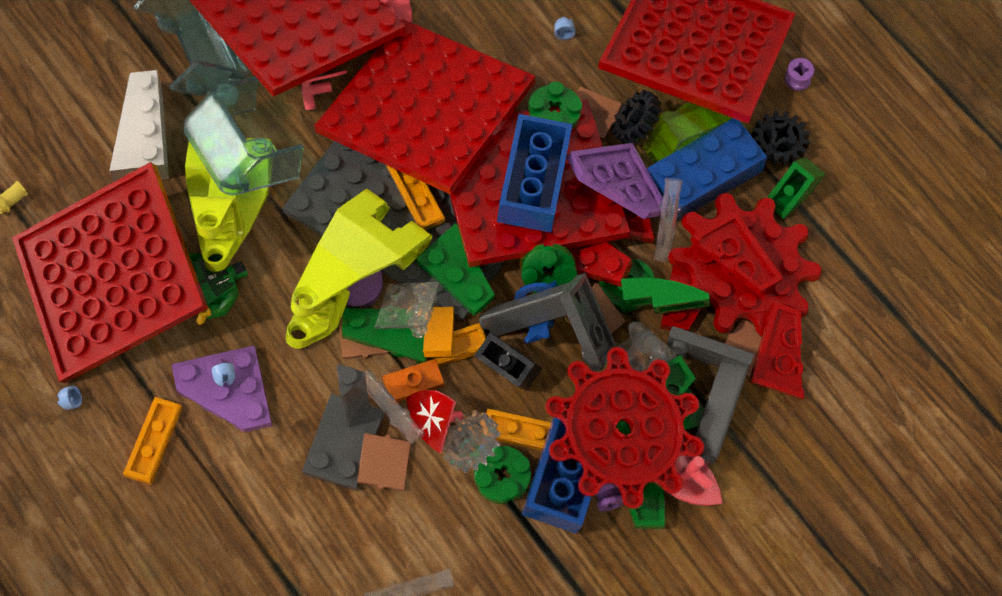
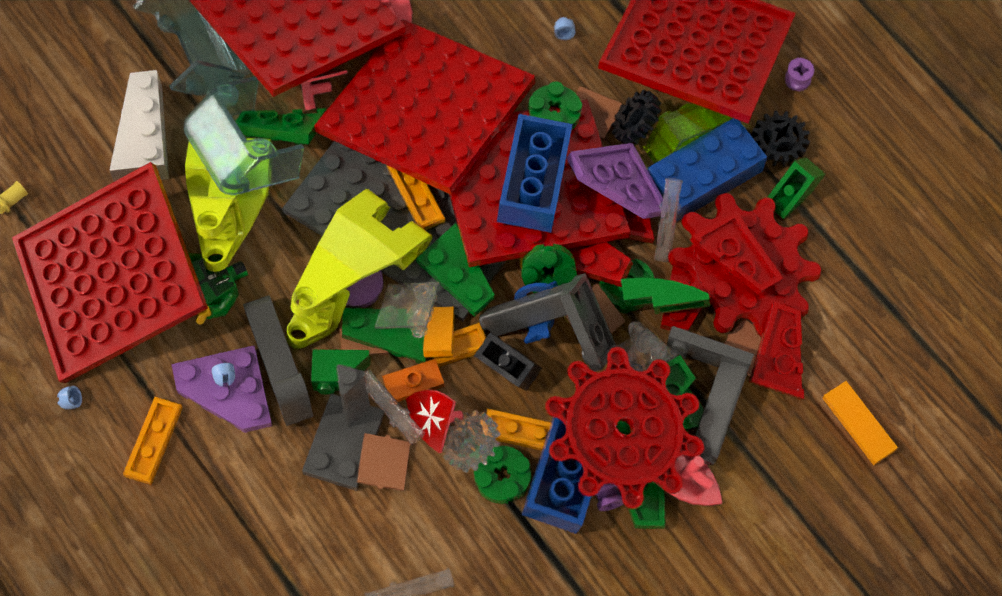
none -> green wing [233,108,327,145]
none -> dark grey beam [243,295,313,426]
none -> green slope [311,349,371,394]
none -> light orange tile [822,381,898,465]

